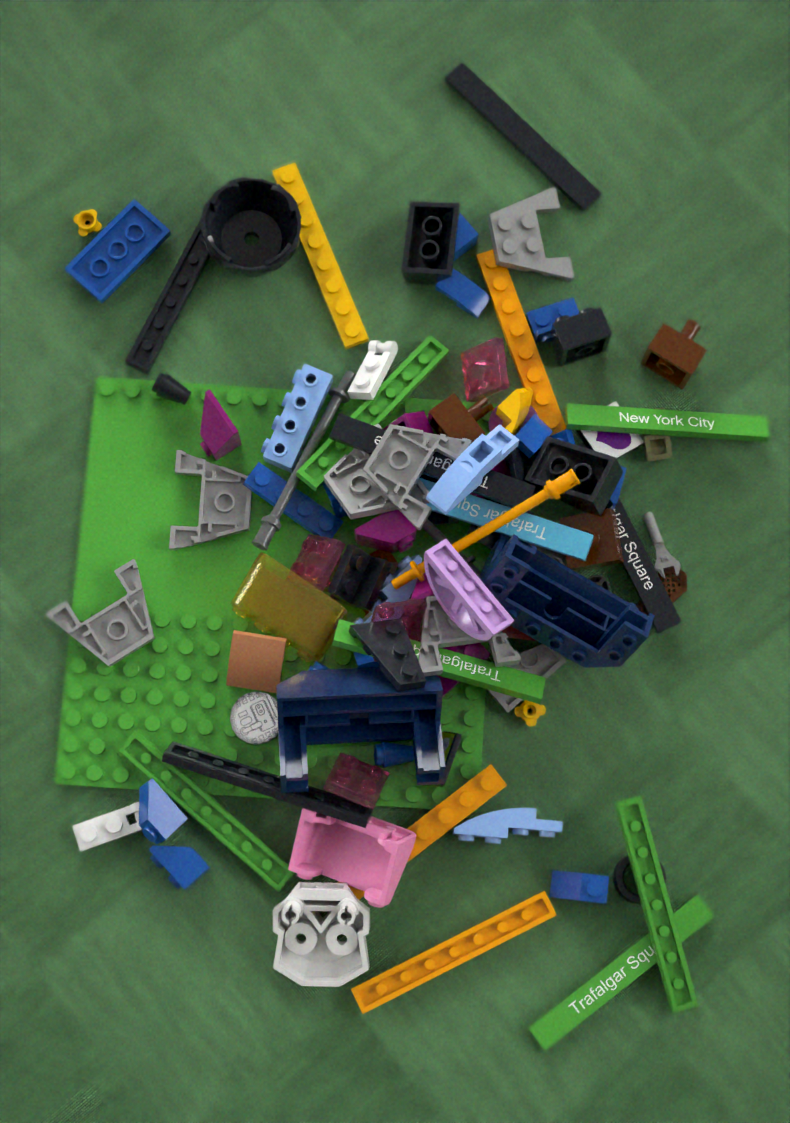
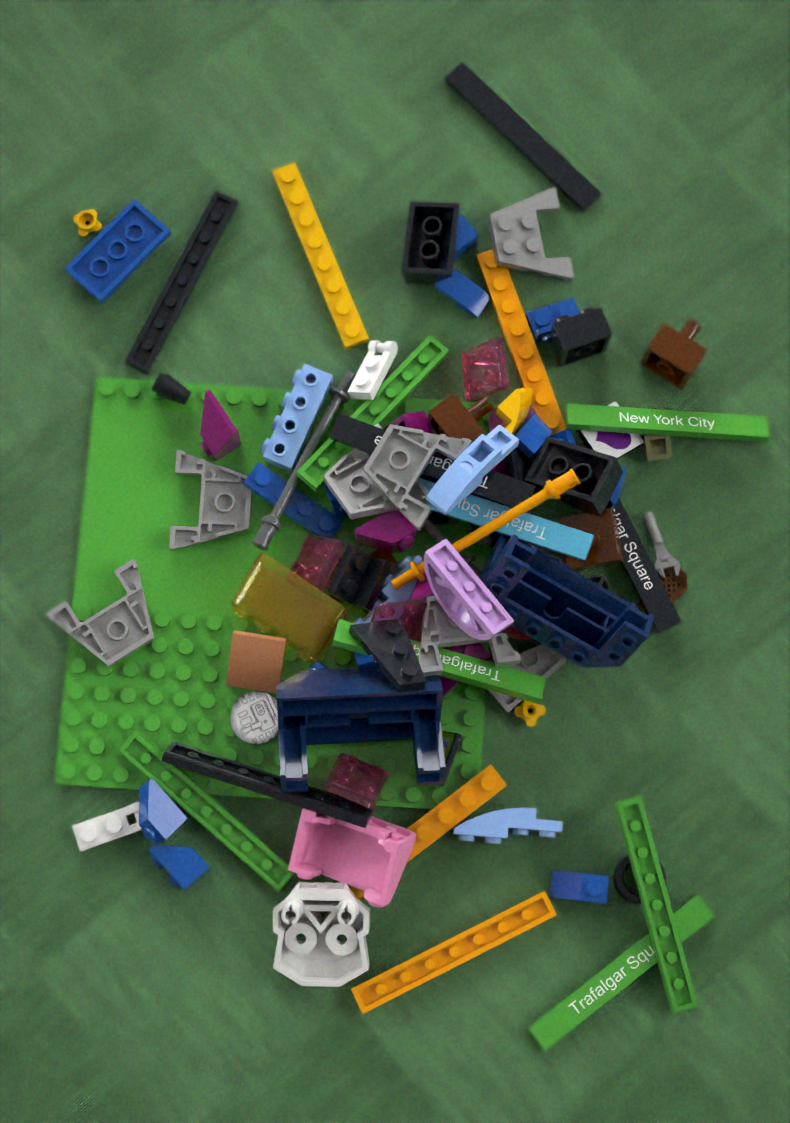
black piece [200,176,302,277] -> none
blue cone [374,742,414,768] -> none

